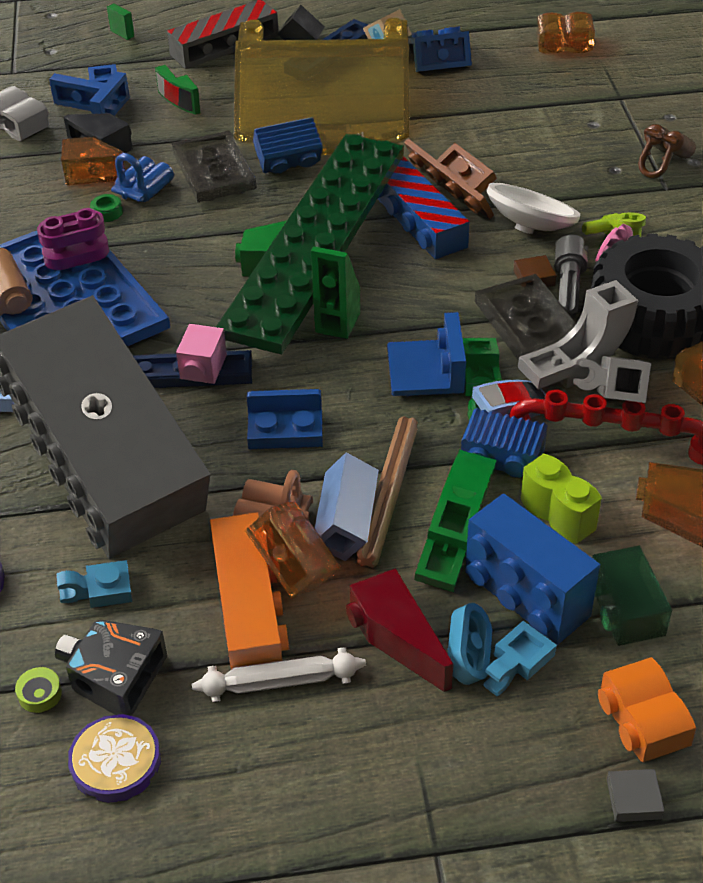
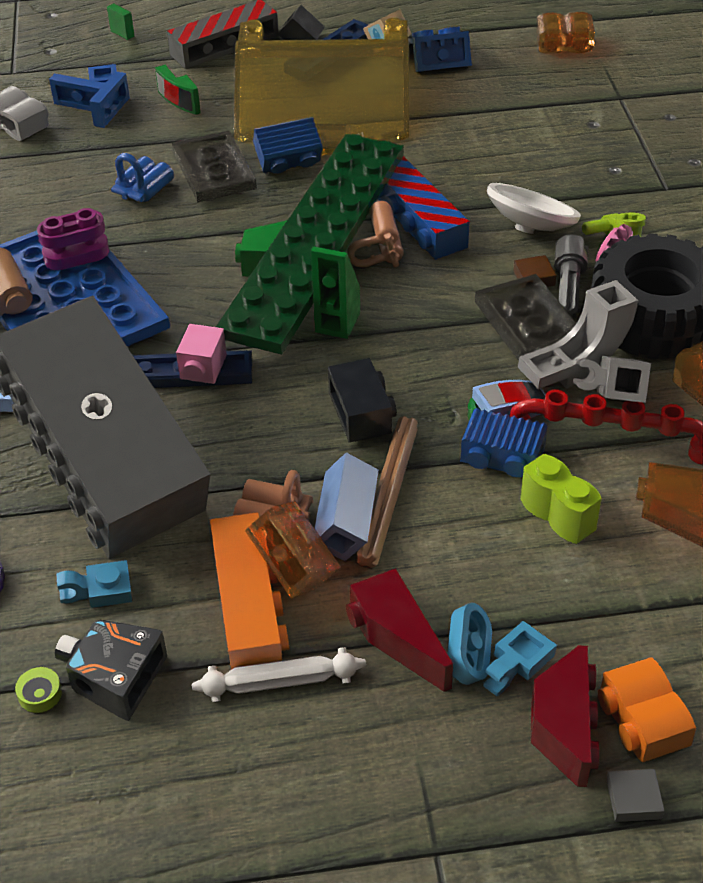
clear orange slope [61,137,126,185] -> none
black slope [63,113,133,165] -> none
tile [68,714,161,803] -> none
green tile [90,194,123,222] -> none
blue bracket [247,389,323,449] -> none
blue bracket [387,312,466,396] -> none
dark orange bracket [404,139,497,219] -> none
green slope [414,450,497,592] -> none
green slope [463,338,502,396] -> none
blue brick [465,493,600,645] -> none
clear green brick [592,545,672,646] -> none
reddish brown piece [638,124,696,179] -> none
none -> black brick [328,358,397,443]
none -> nougat piece [347,201,404,268]
none -> dark red slope [531,645,599,787]

